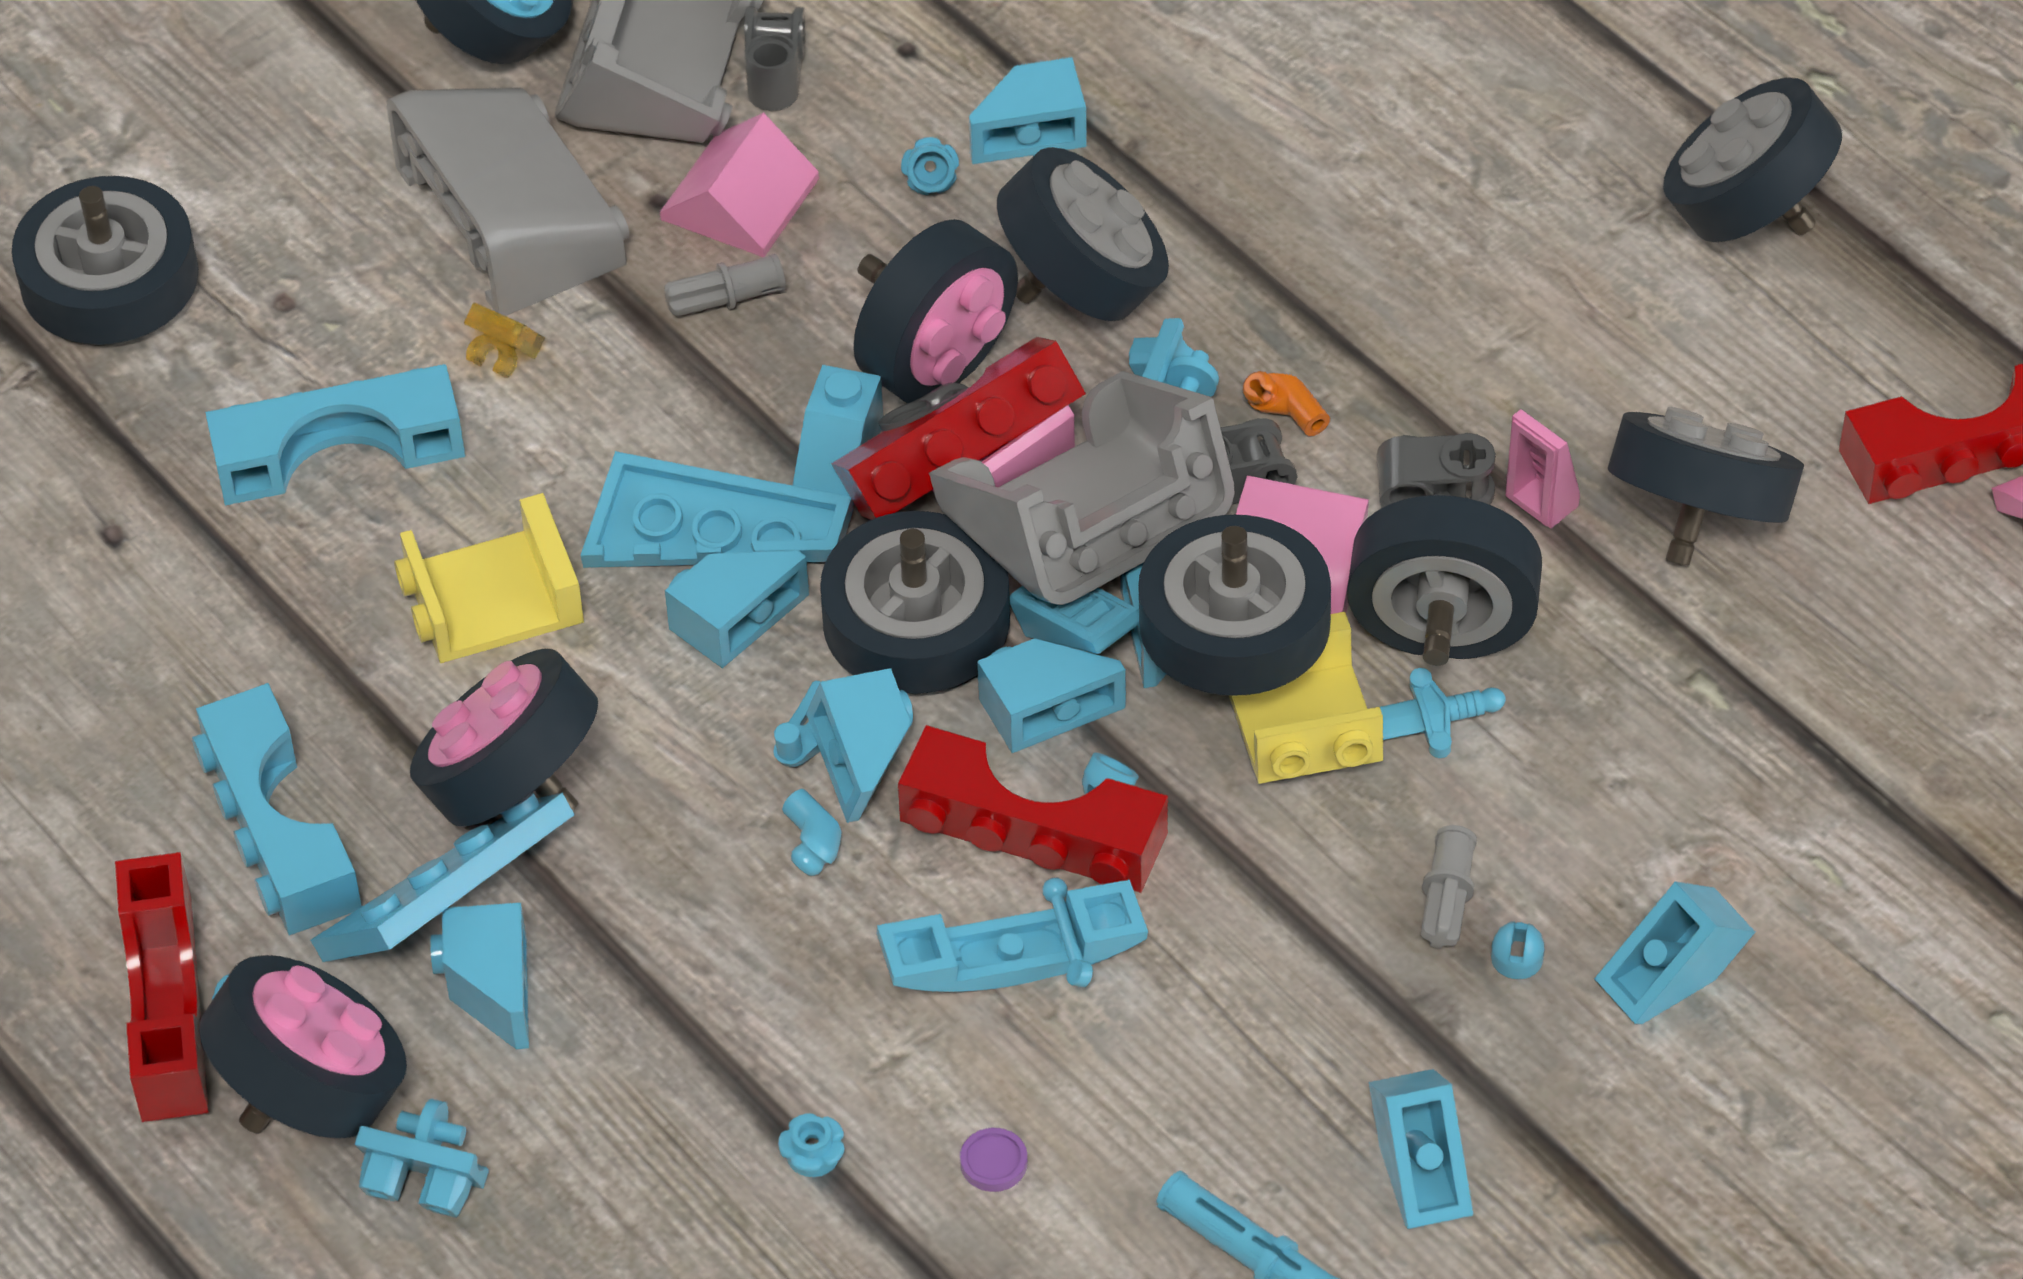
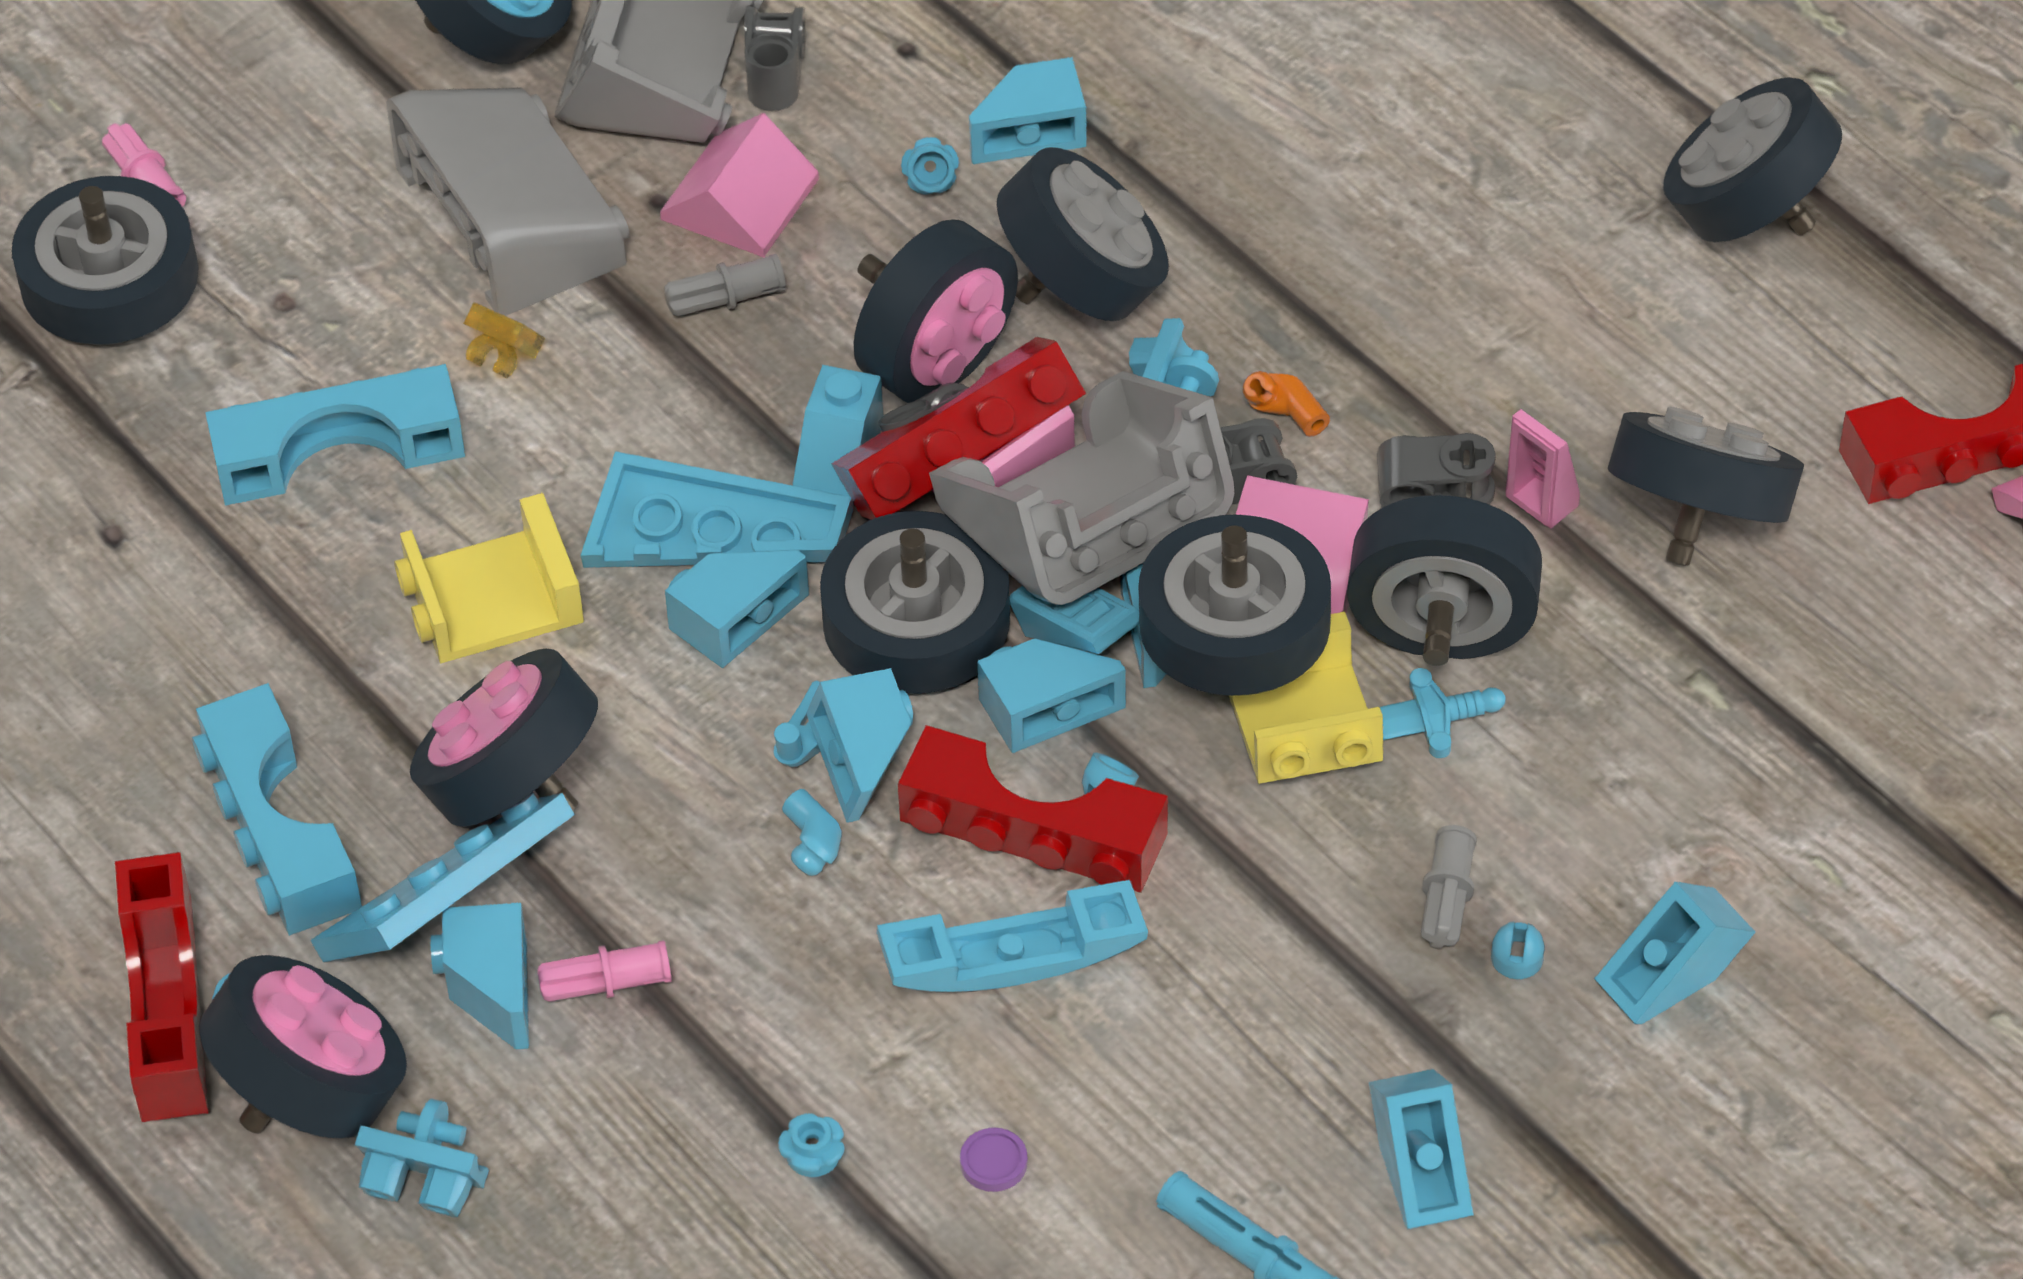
medium azure hinge [1042,878,1093,988] -> none
none -> bright pink axle [102,123,186,207]
none -> bright pink axle [537,940,671,1001]

